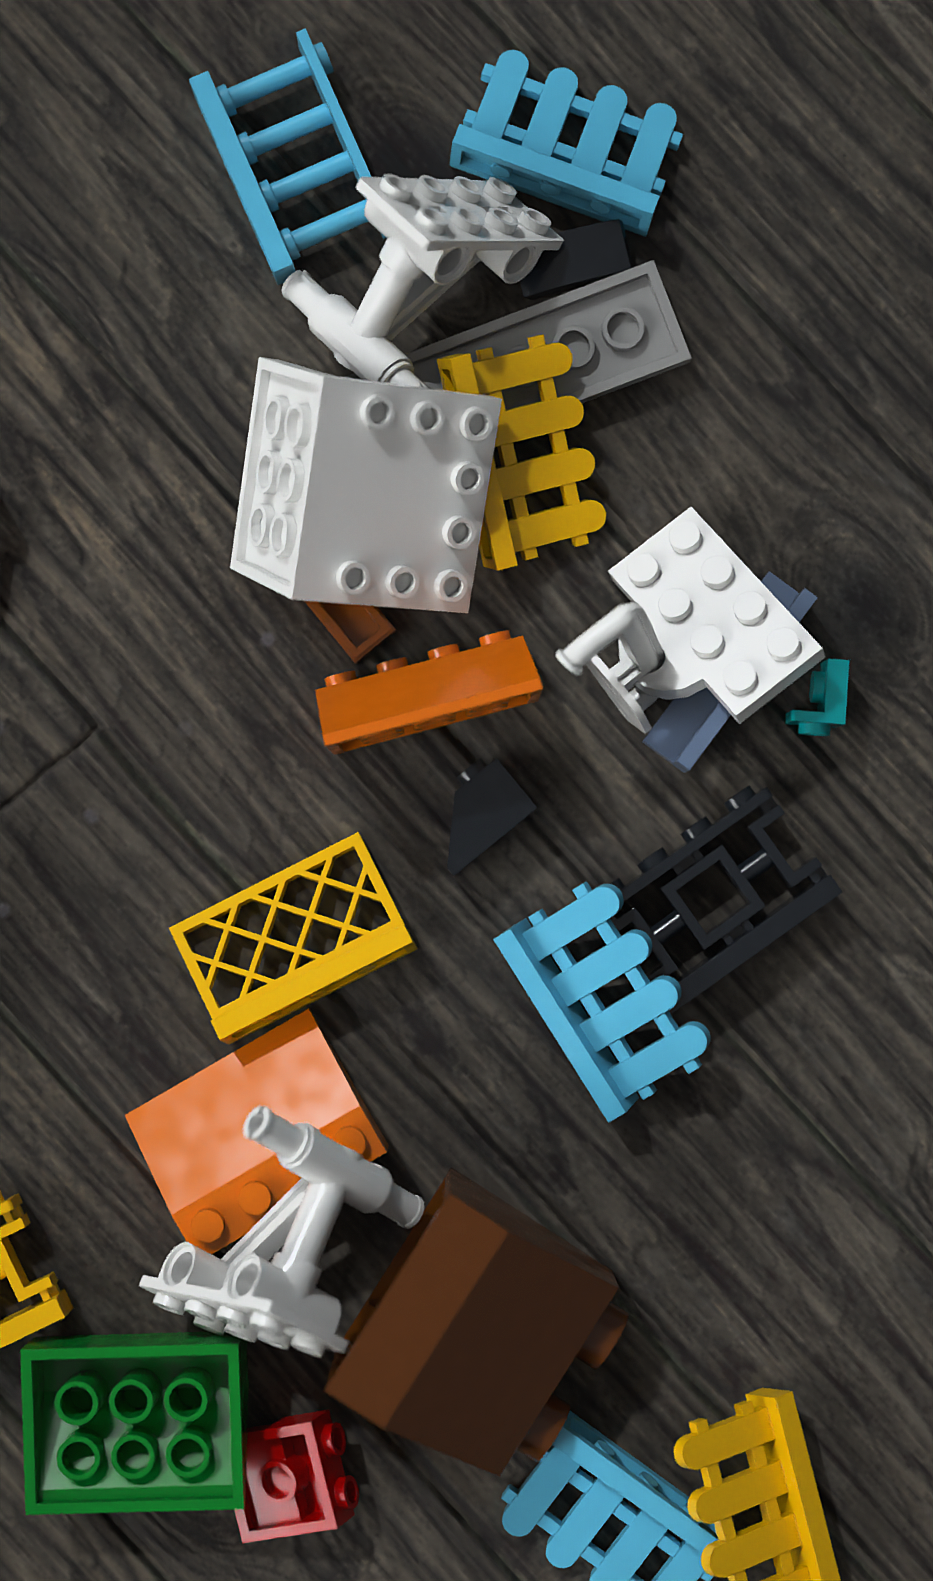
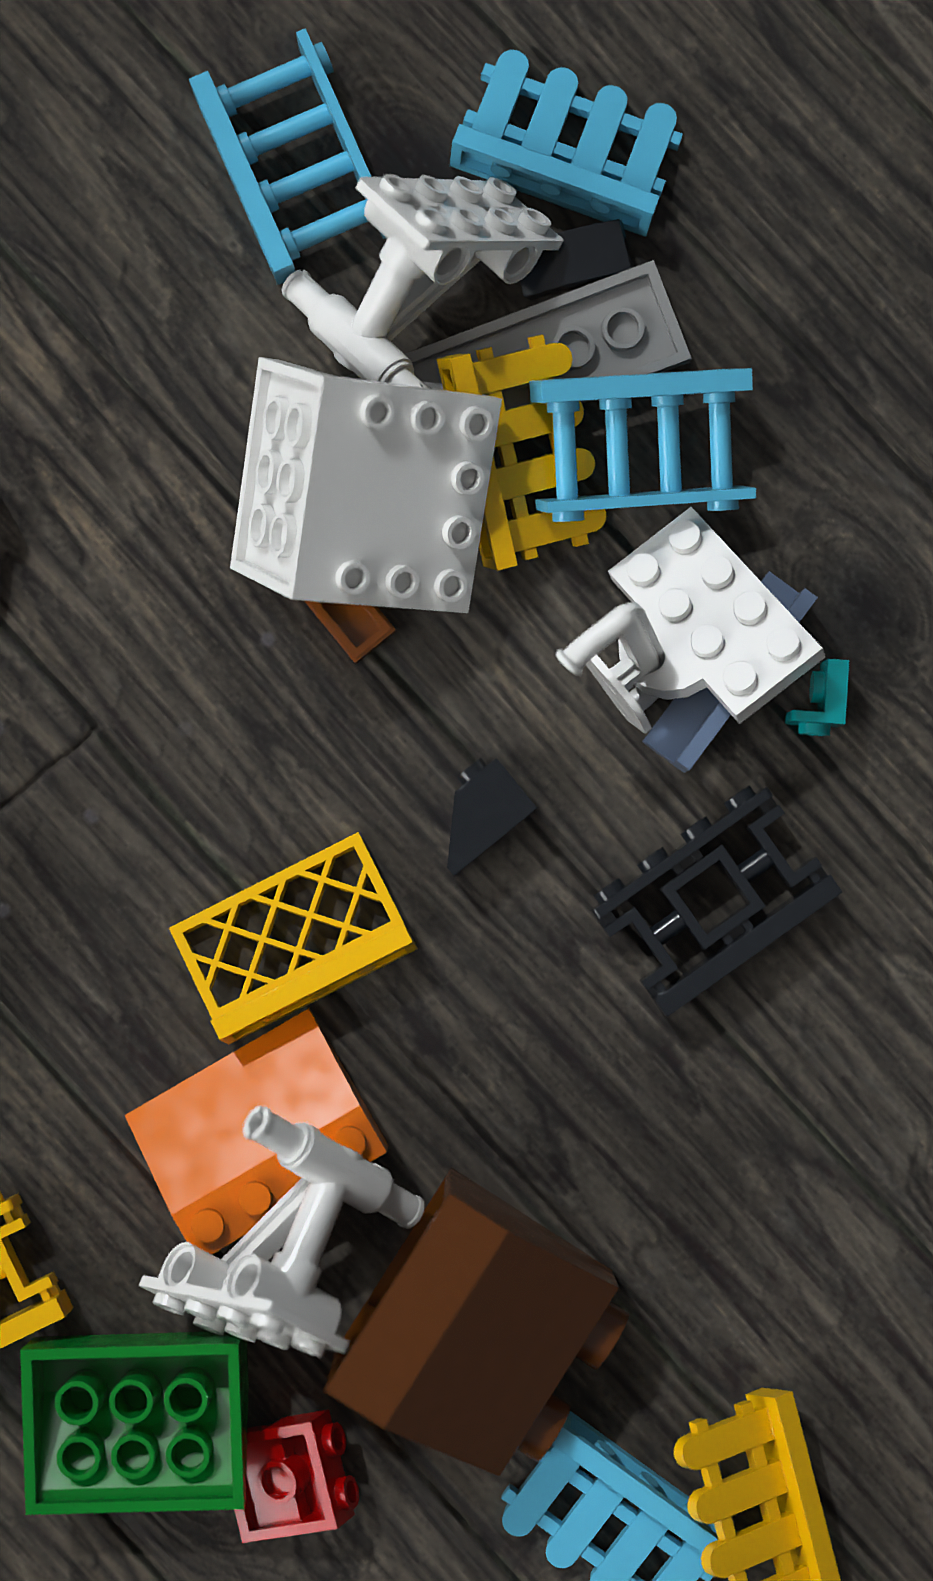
orange slope [315,630,543,755] -> none
medium azure fence [493,881,711,1123] -> none
none -> medium azure fence [529,368,756,522]

